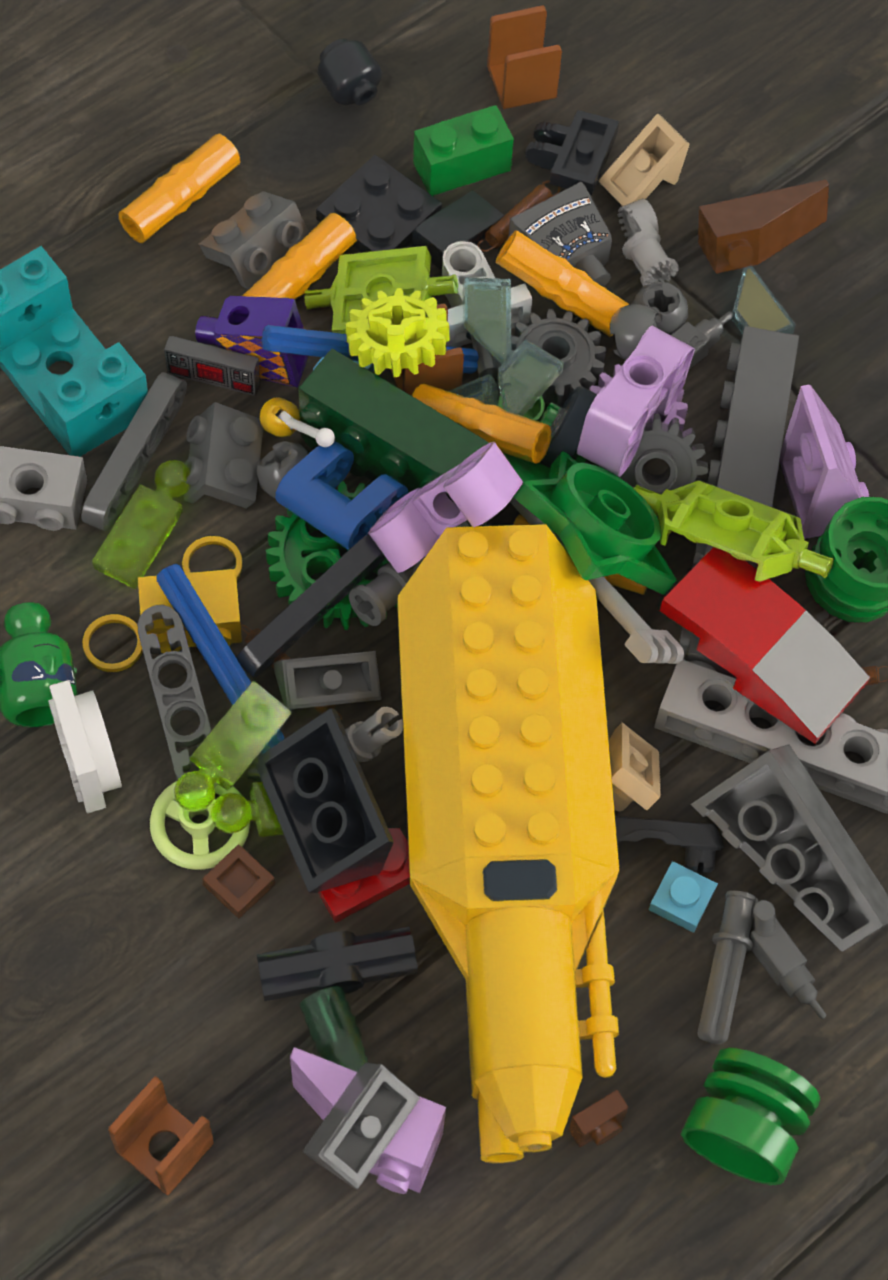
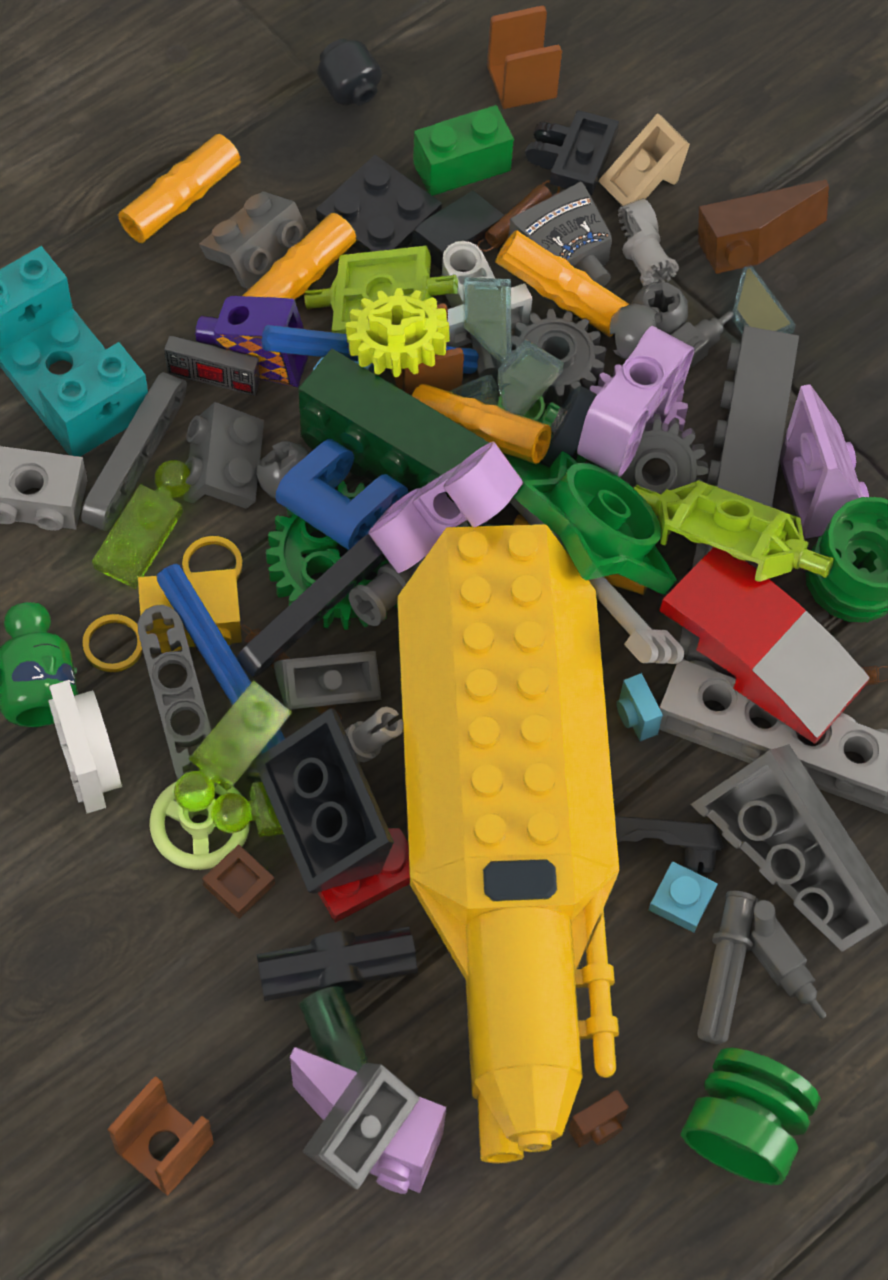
hinge [260,397,335,447] -> none
tan slope [608,723,661,812] -> none
none -> medium azure plate [617,673,663,741]

